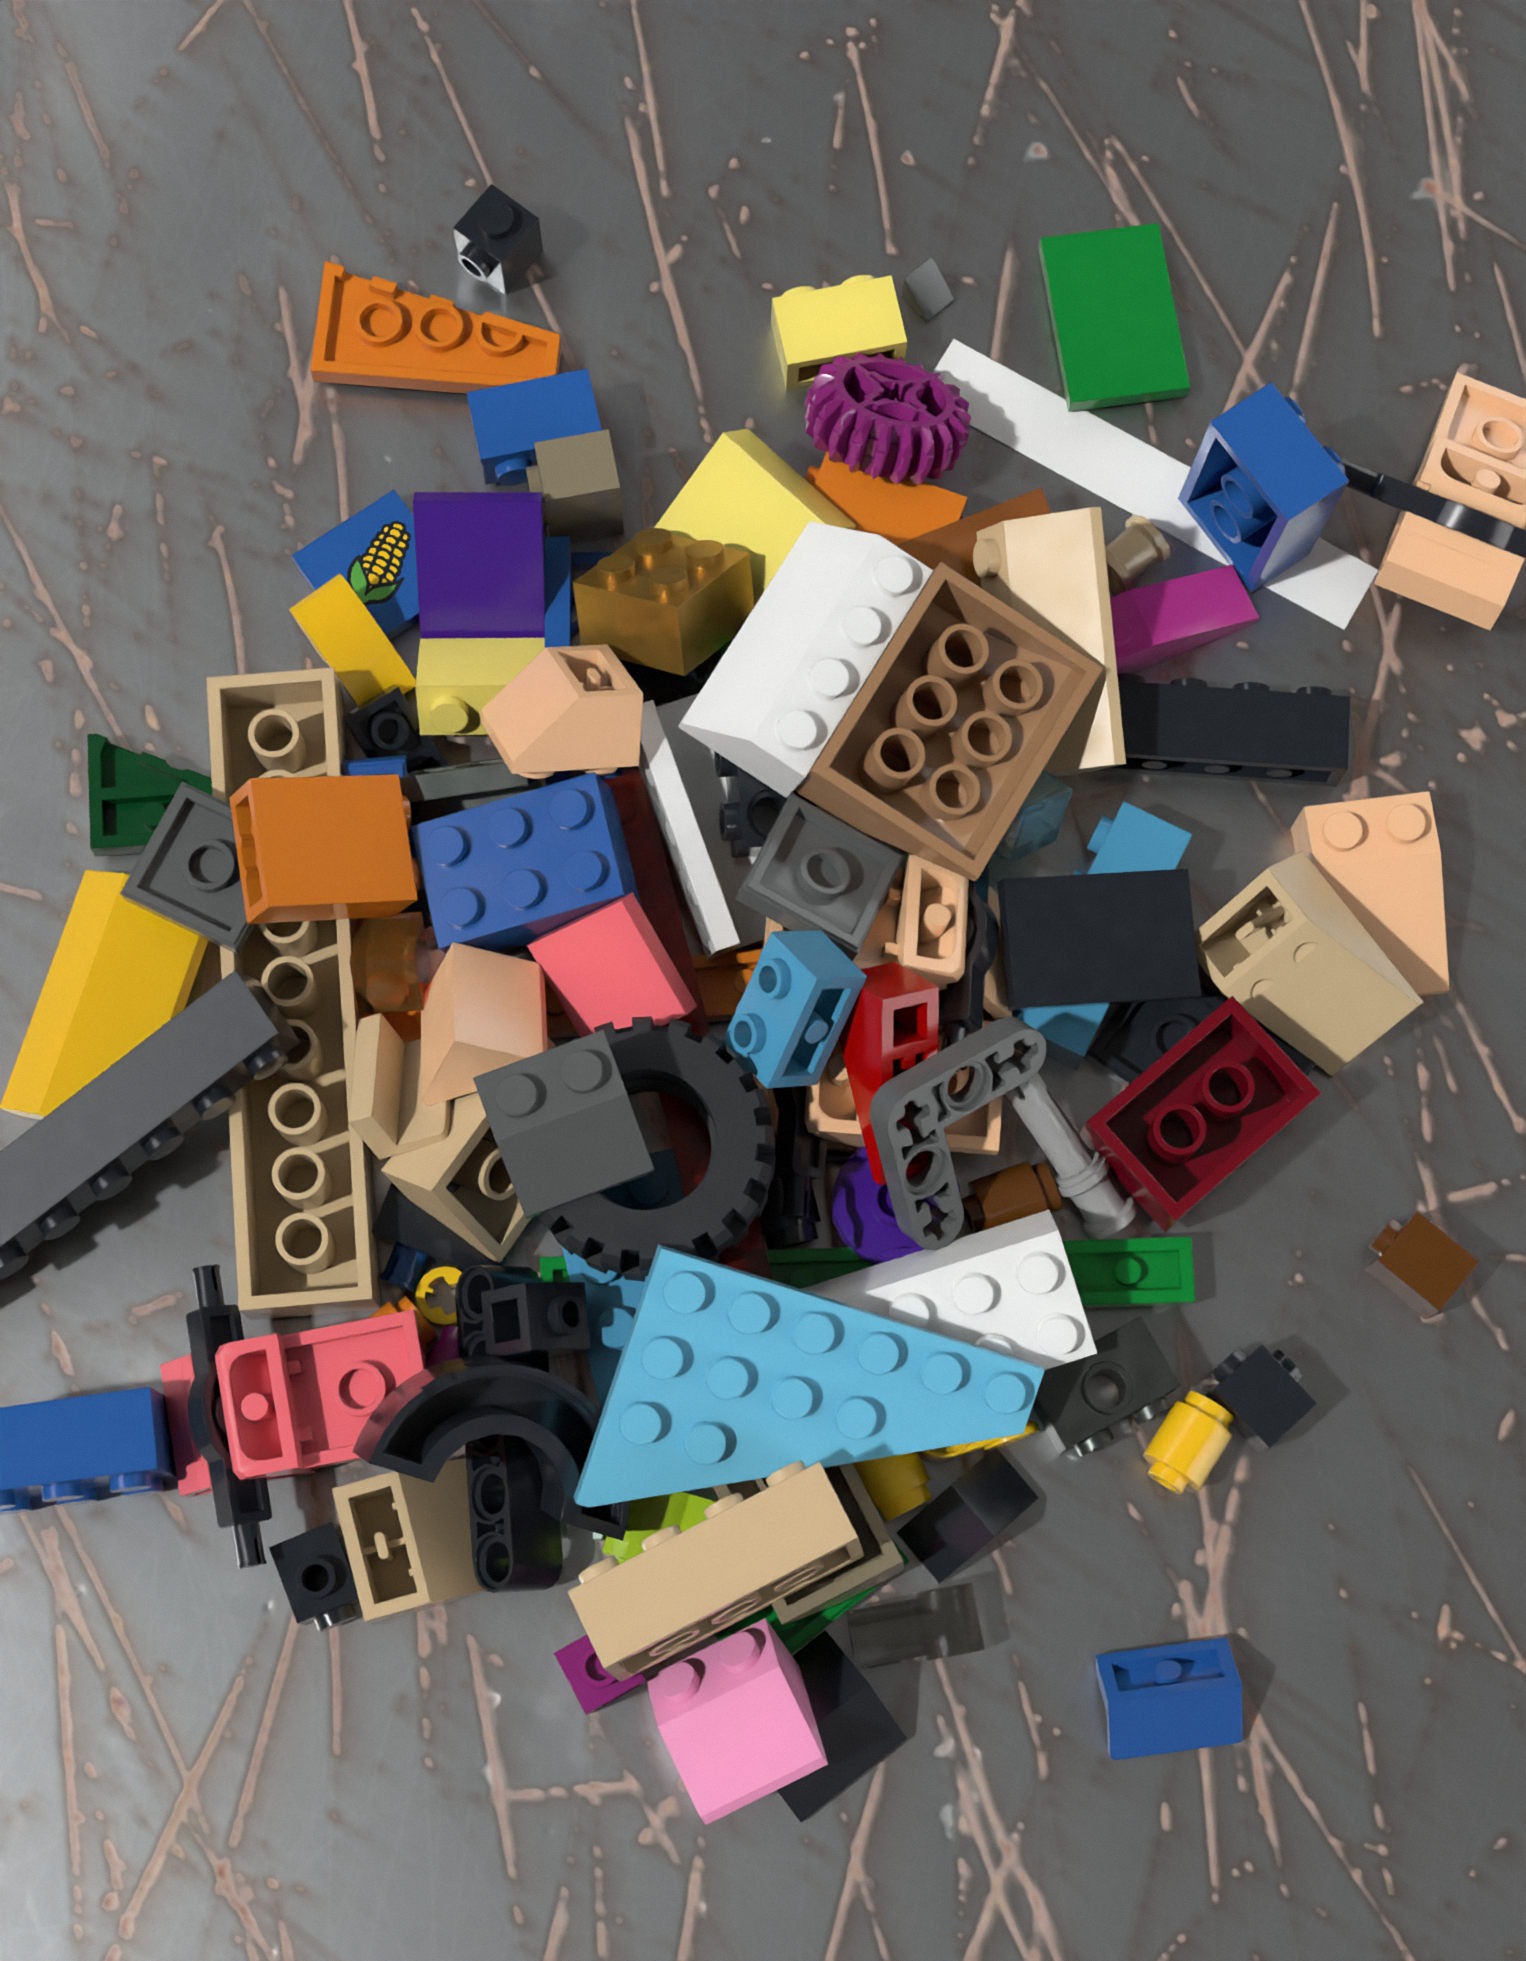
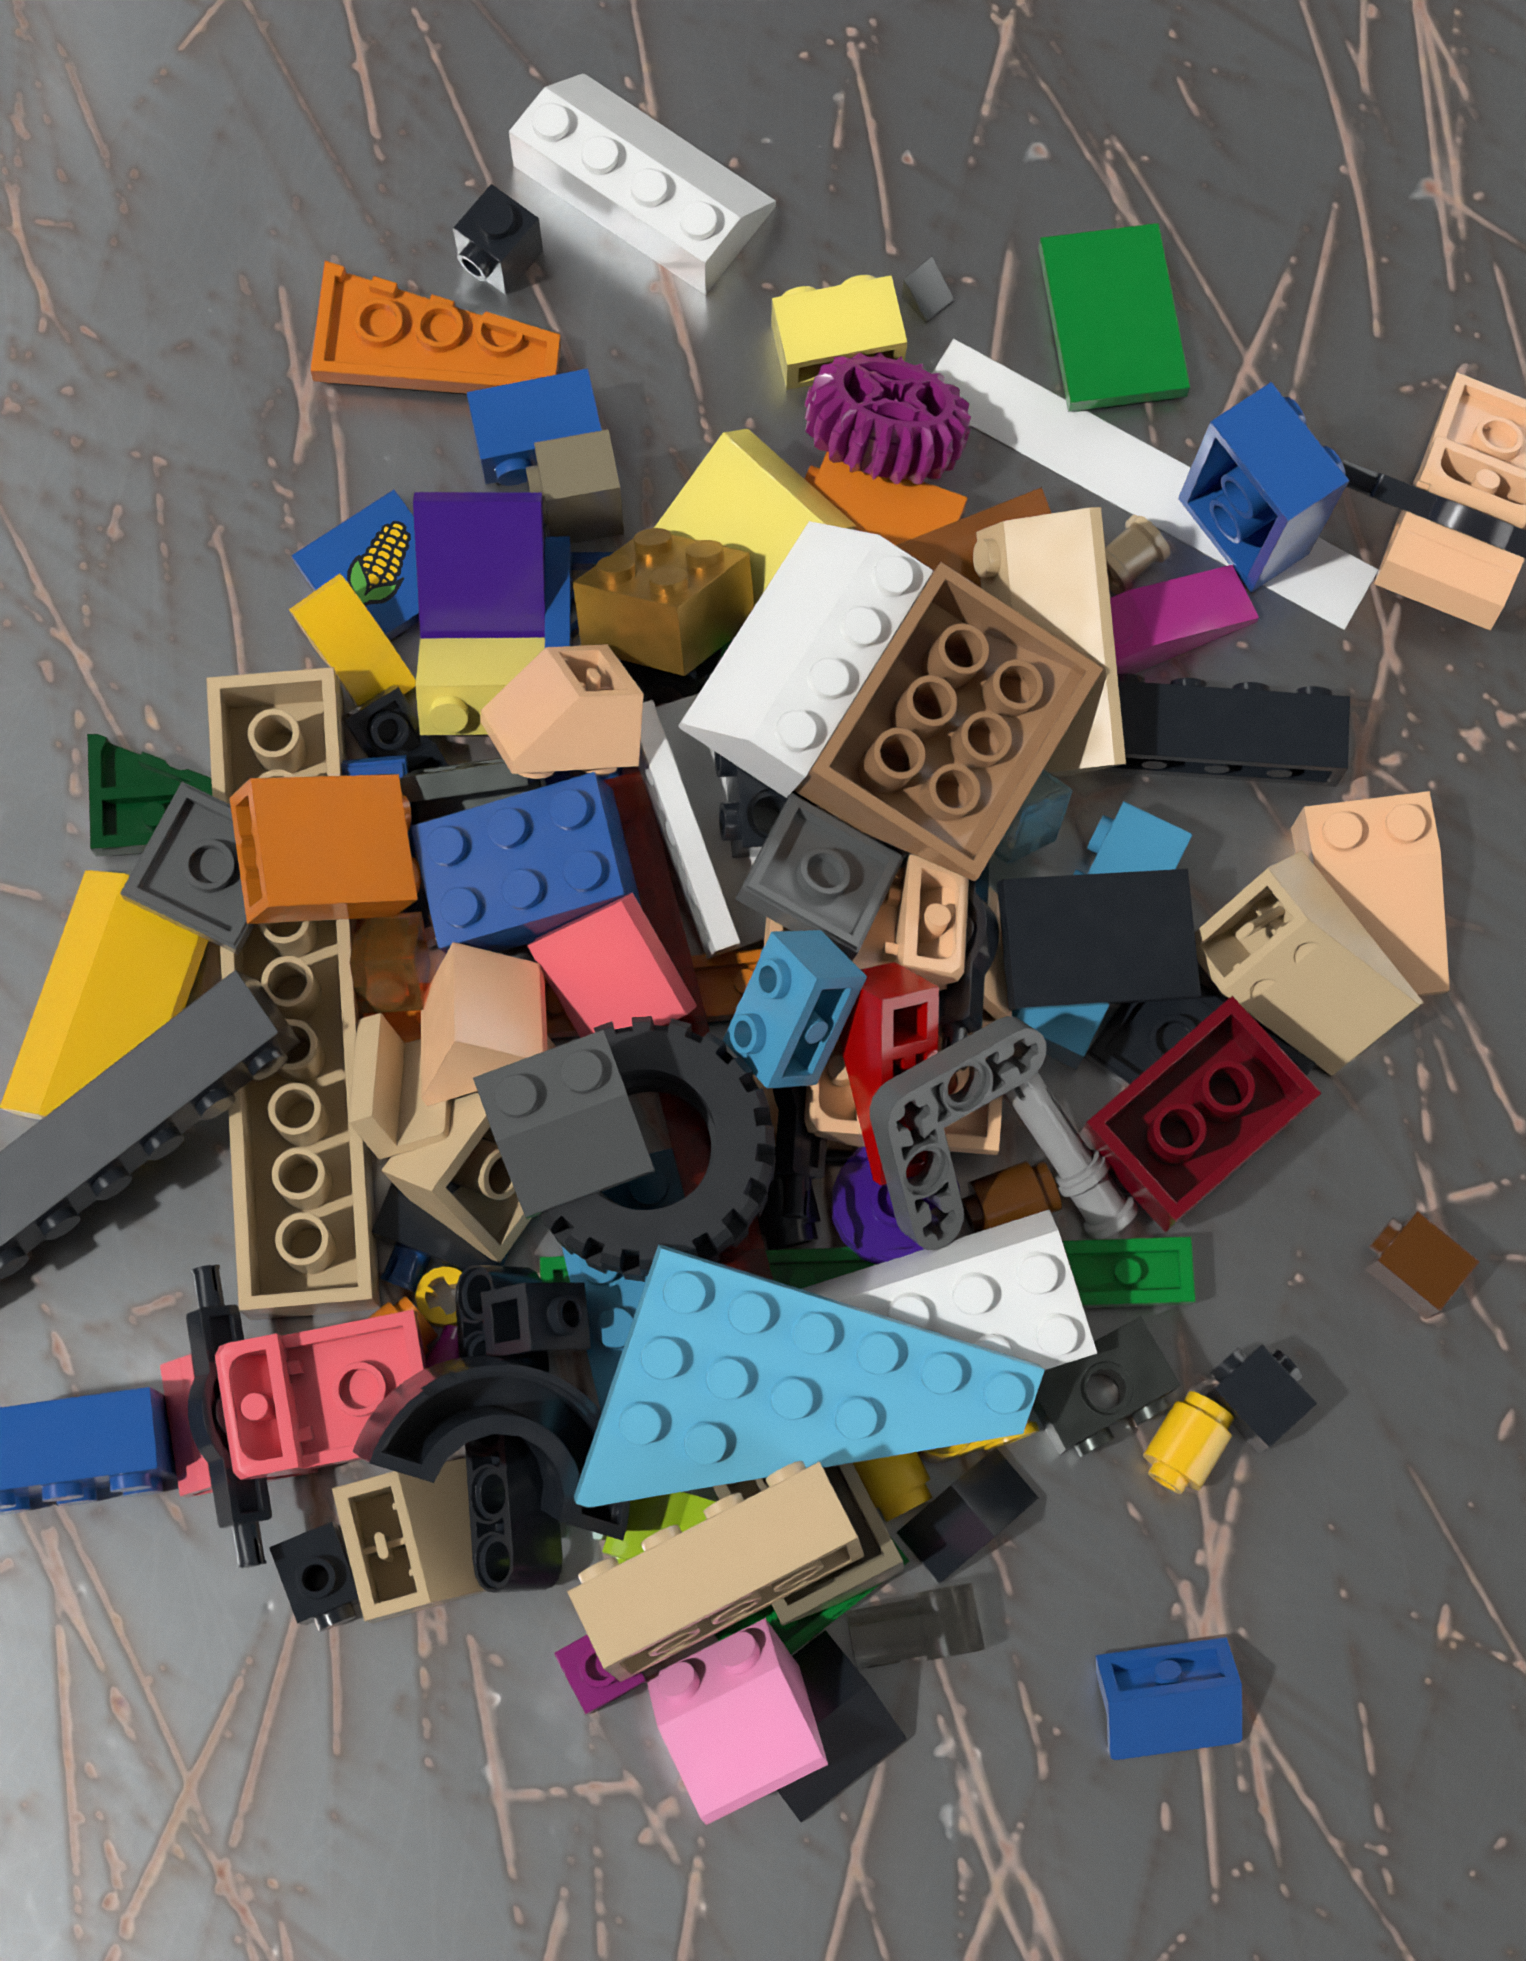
none -> white slope [509,73,776,295]

